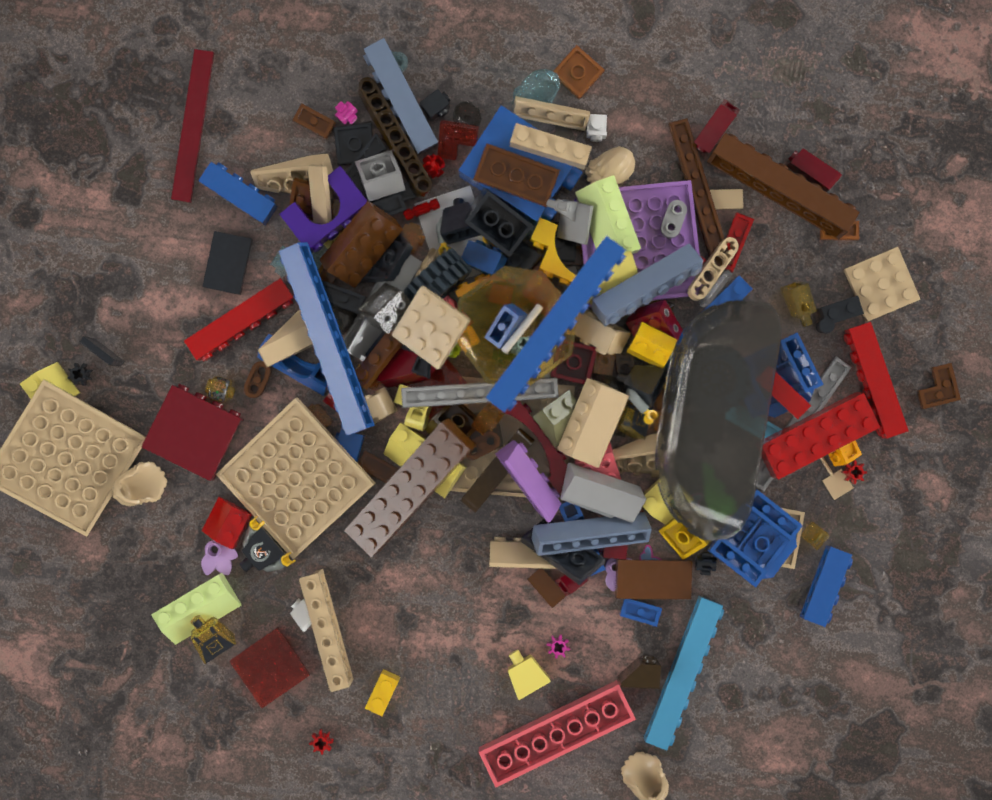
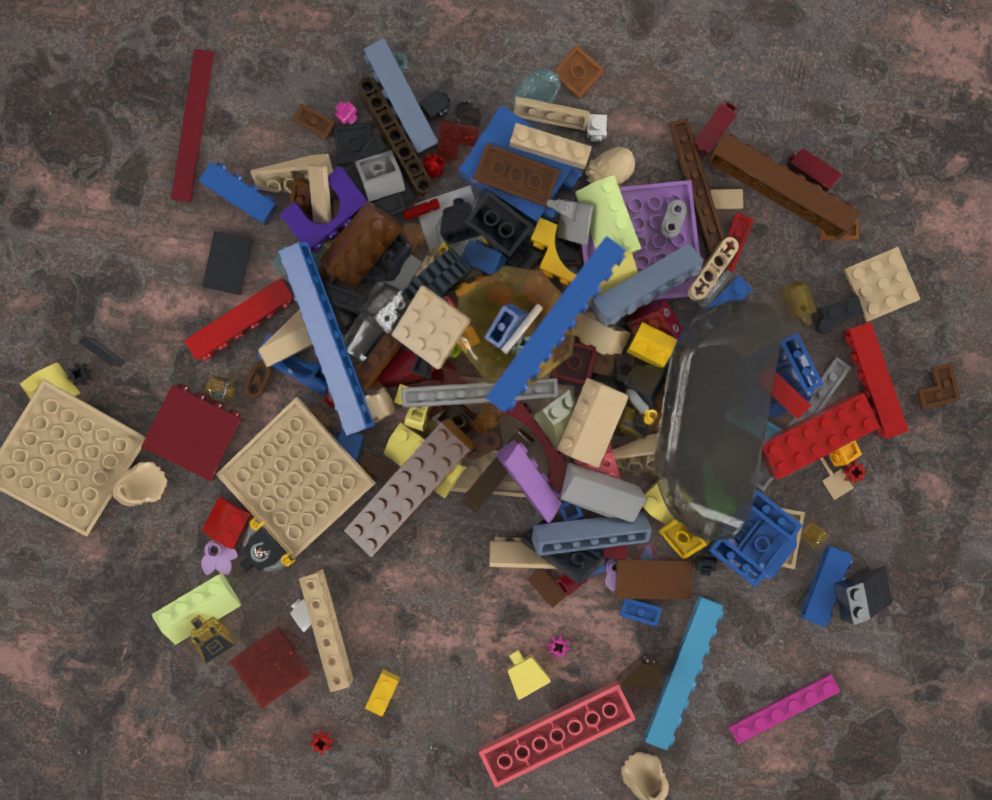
none -> dark pink plate [728,673,840,745]
none -> black slope [834,566,892,625]

